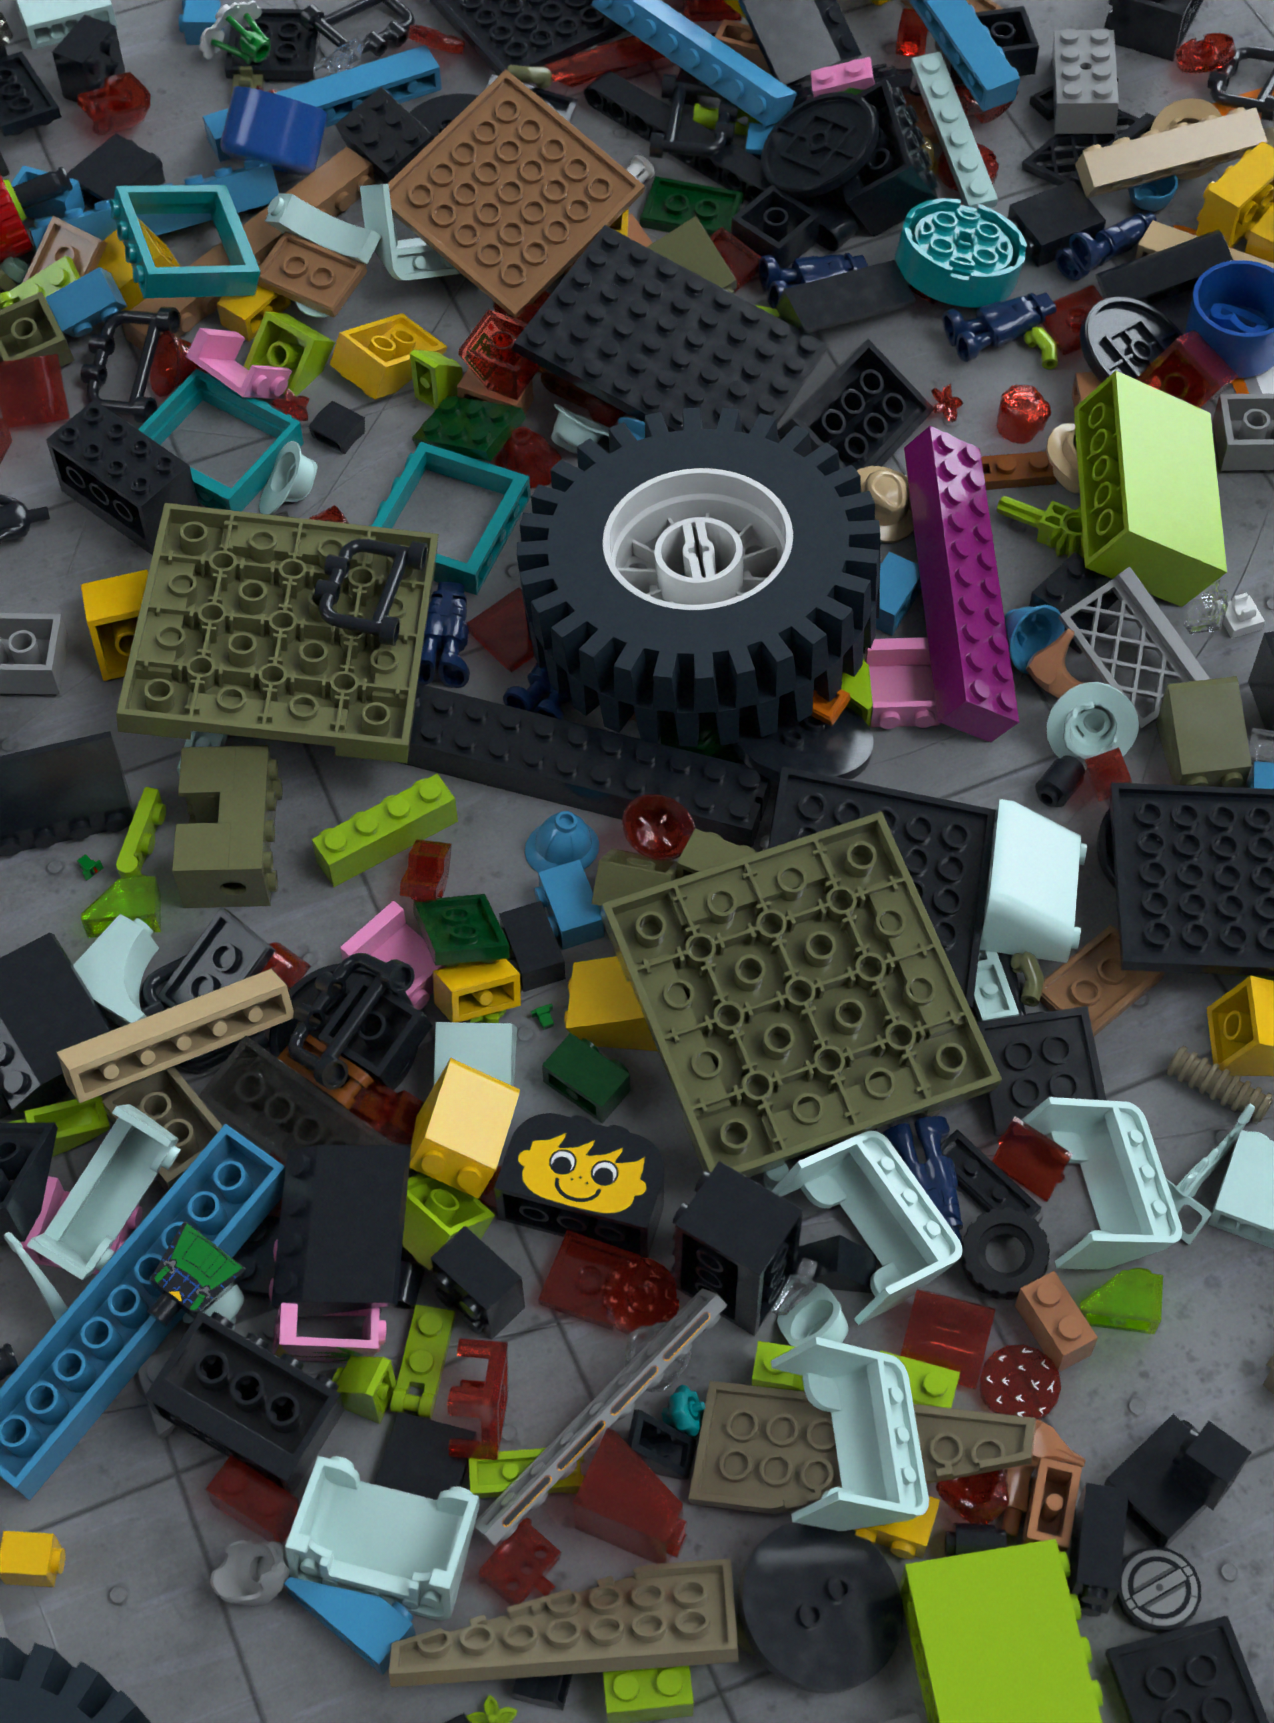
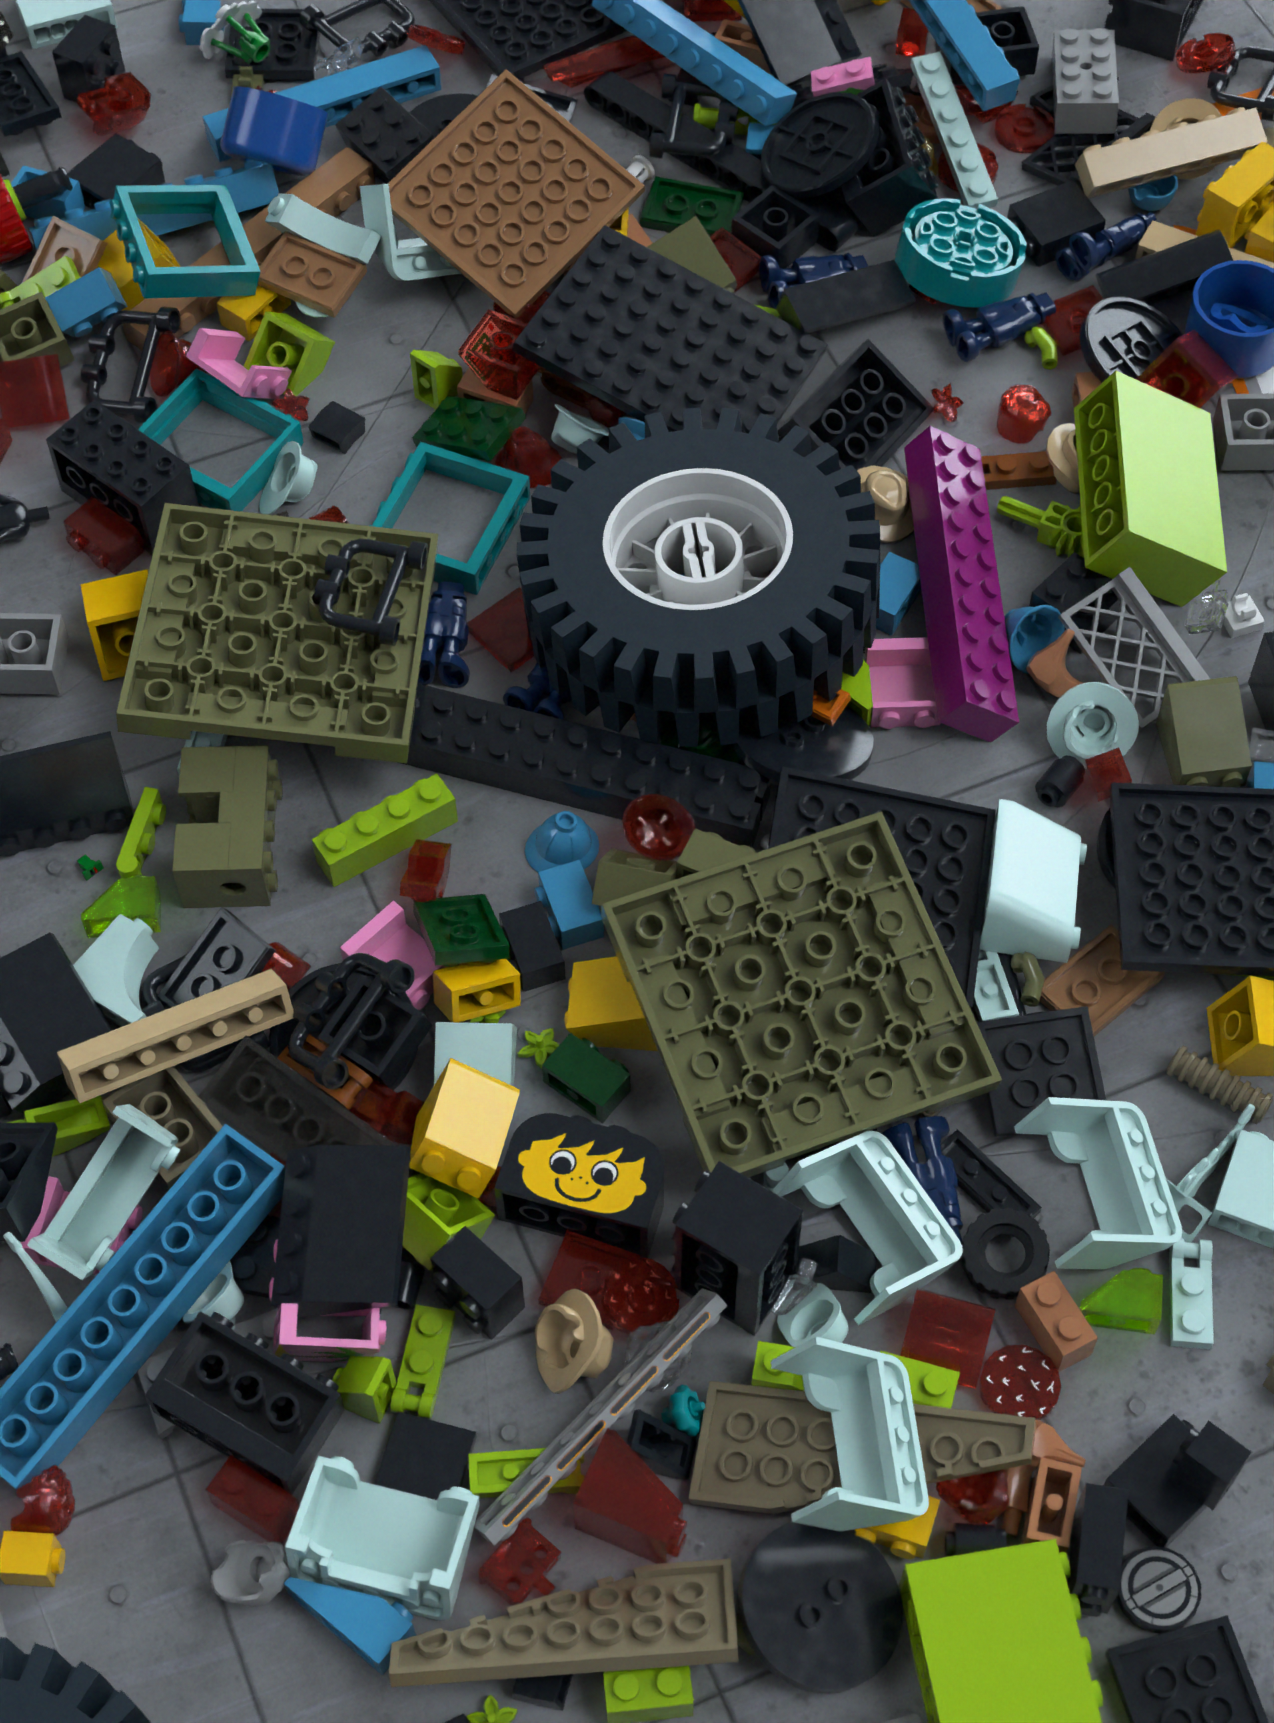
sand green tile [1,257,29,284] -> none
torso [147,1221,246,1327] -> none
yellow slope [329,313,447,399] -> none
clear red panel [447,1338,508,1460] -> none
olive arm [507,65,552,89] -> none
green piece [531,1003,554,1030] -> none
clear red piece [992,1116,1073,1202] -> none
none -> clear red hair [10,1465,75,1536]
none -> clear red brick [63,497,145,575]
none -> lime plant [518,1028,559,1069]
none -> tan hat [535,1289,613,1394]
none -> clear red tile [994,103,1054,154]
none -> light aqua plate [1169,1238,1214,1350]

